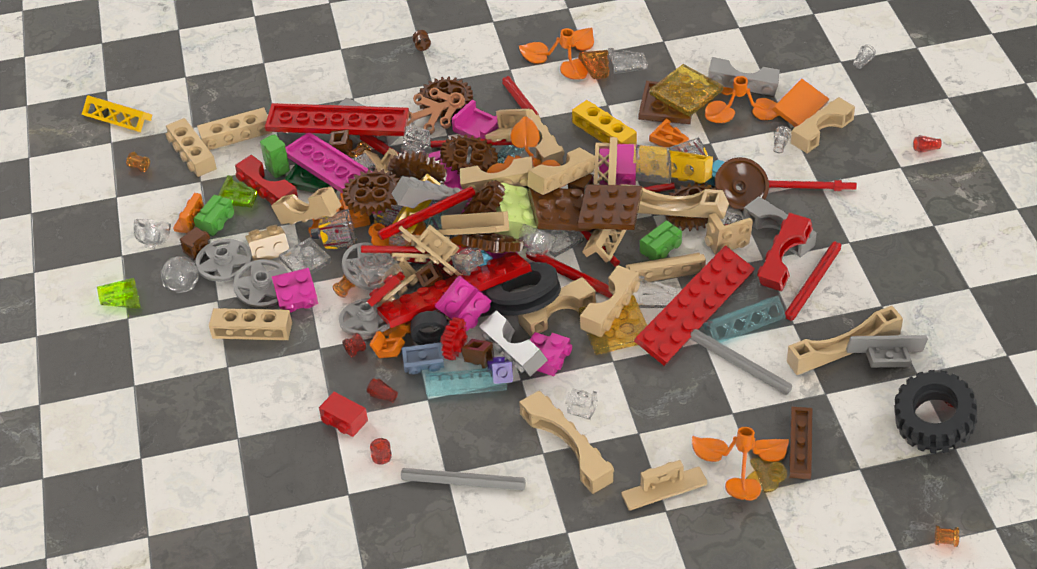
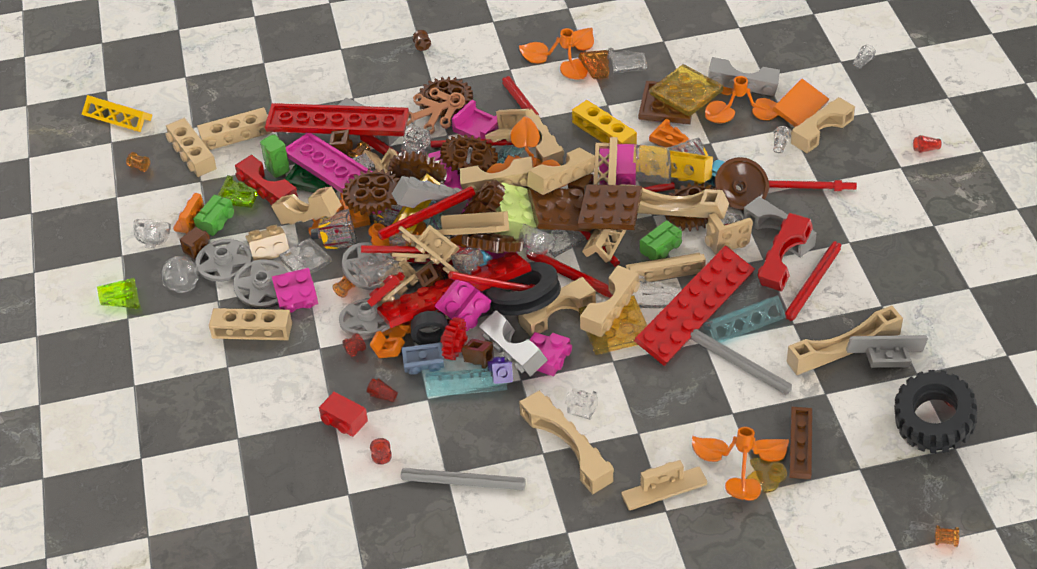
none -> red bar [448,271,535,292]

